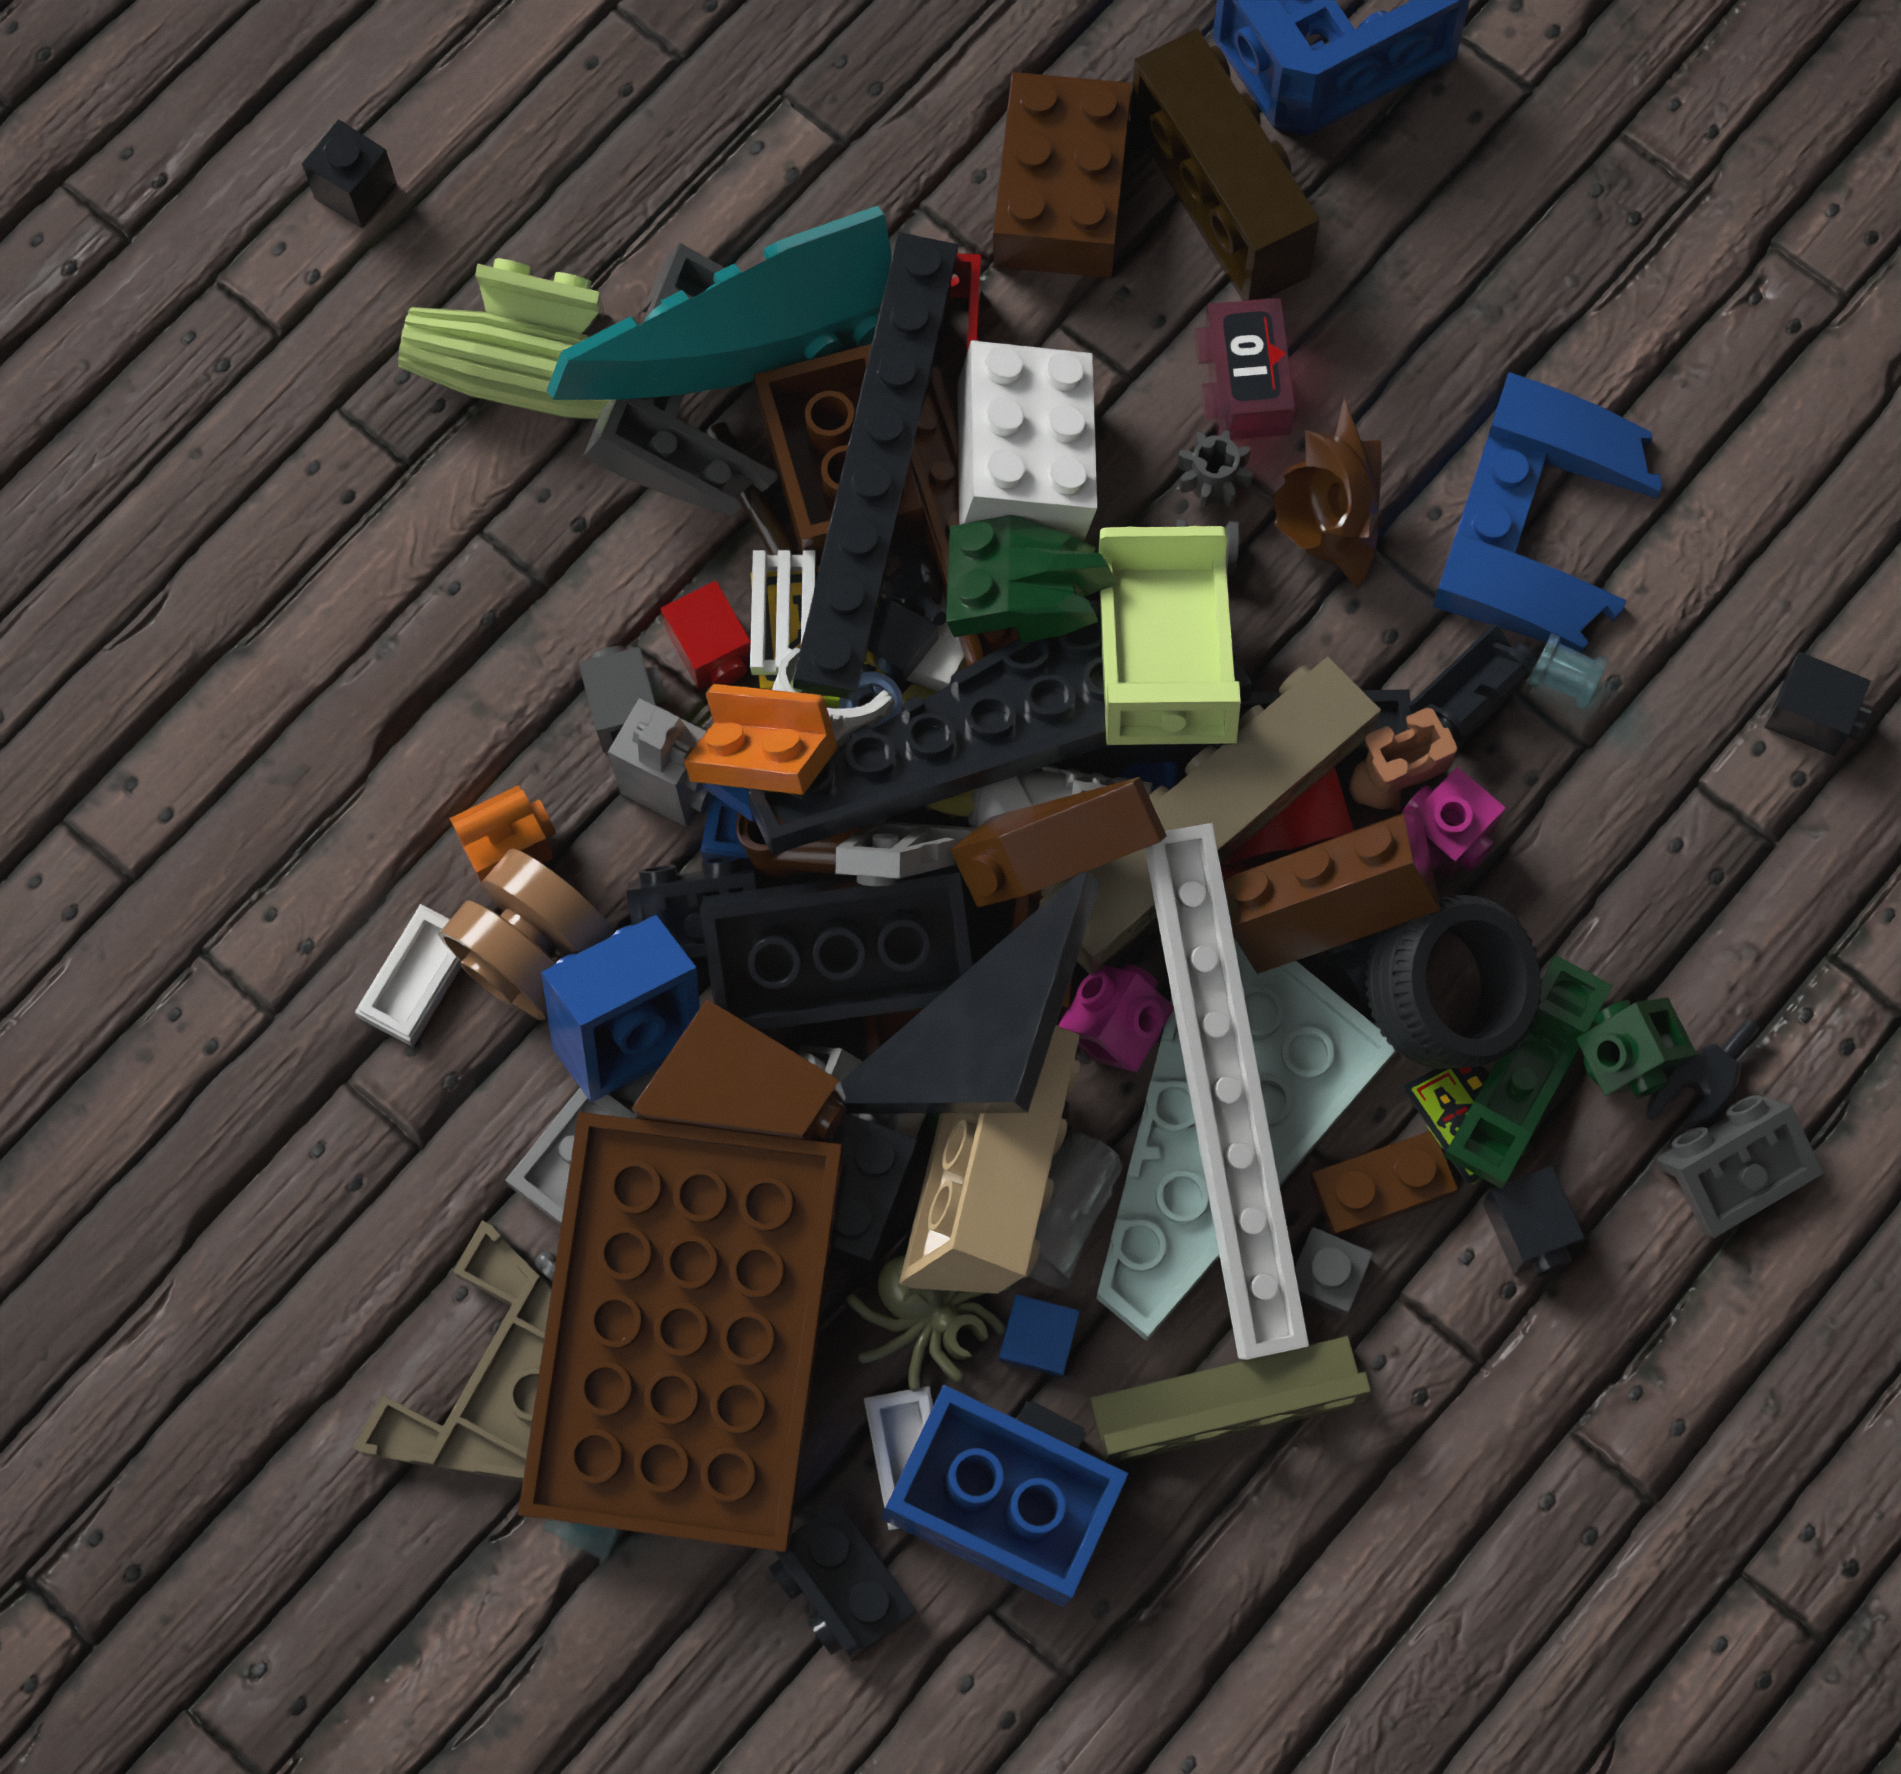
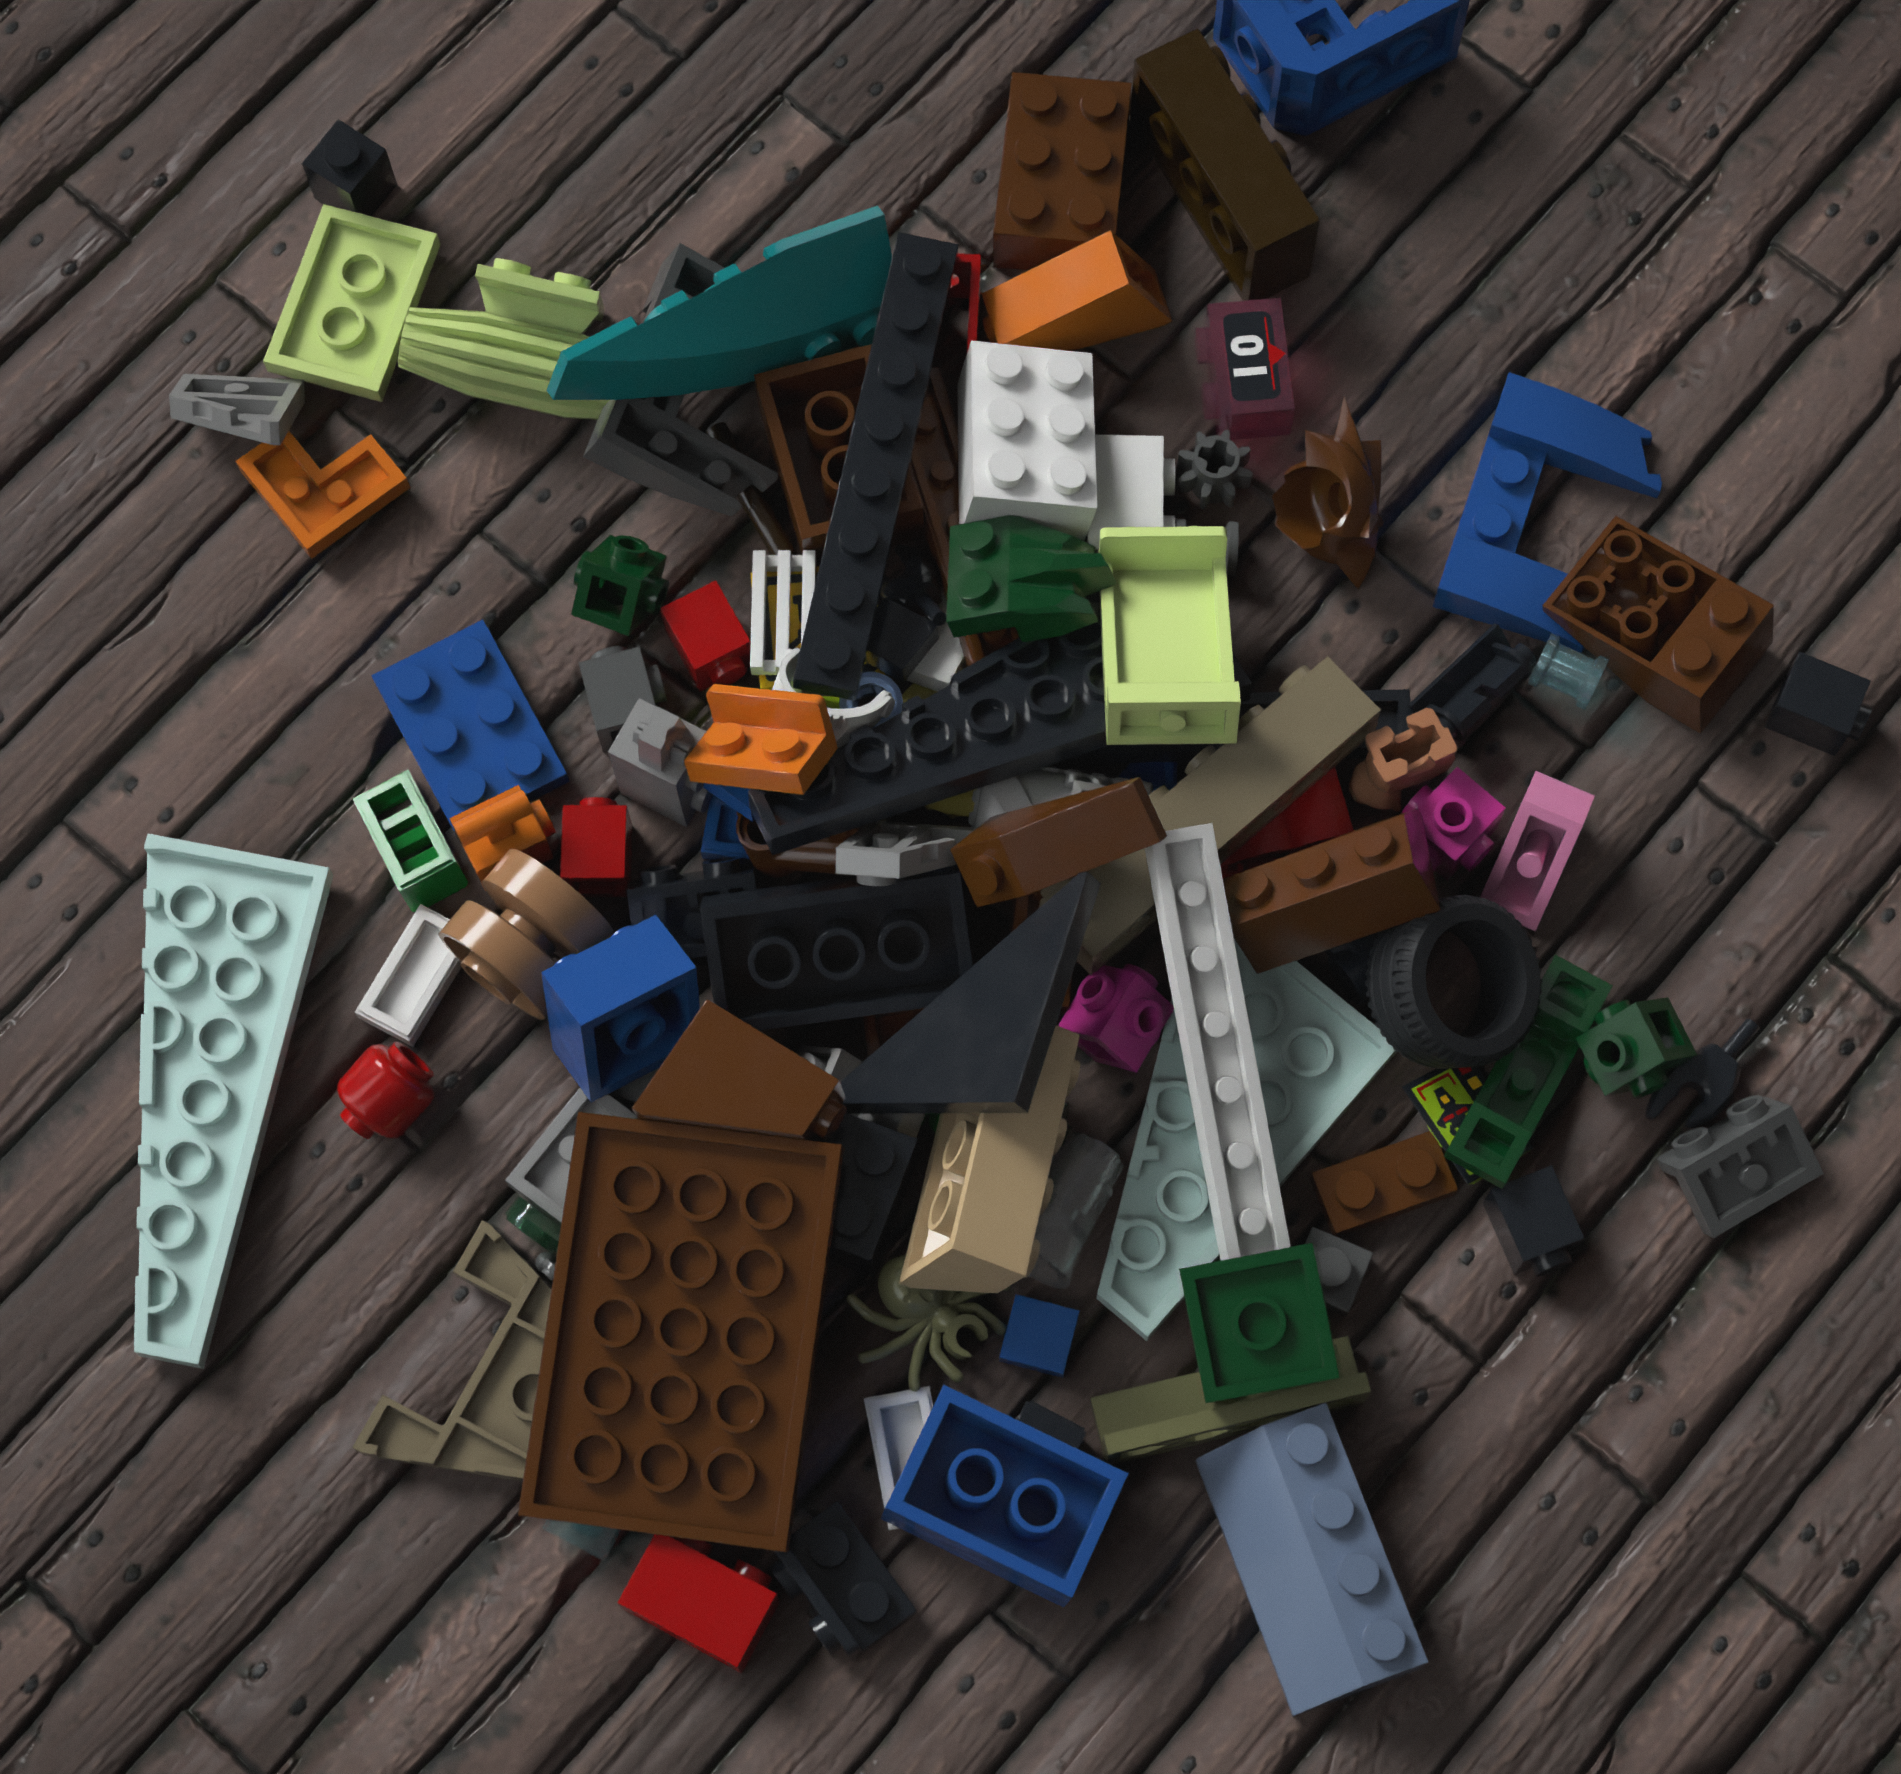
none -> light aqua wing [134,834,334,1369]
none -> light grey wing [169,374,305,445]
none -> orange plate [235,431,411,559]
none -> yellowish green plate [263,204,440,402]
none -> red head [337,1041,434,1139]
none -> green slope [353,769,468,912]
none -> blue plate [371,619,570,839]
none -> clear green tile [505,1195,561,1253]
none -> red brick [560,797,633,897]
none -> dark green brick [571,535,669,636]
none -> red brick [617,1534,780,1674]
none -> orange slope [982,230,1172,351]
none -> white brick [1087,435,1175,553]
none -> dark green panel [1179,1243,1343,1403]
none -> sand blue slope [1195,1403,1428,1717]
none -> bright pink slope [1481,771,1595,932]
none -> reddish brown slope [1542,516,1774,734]

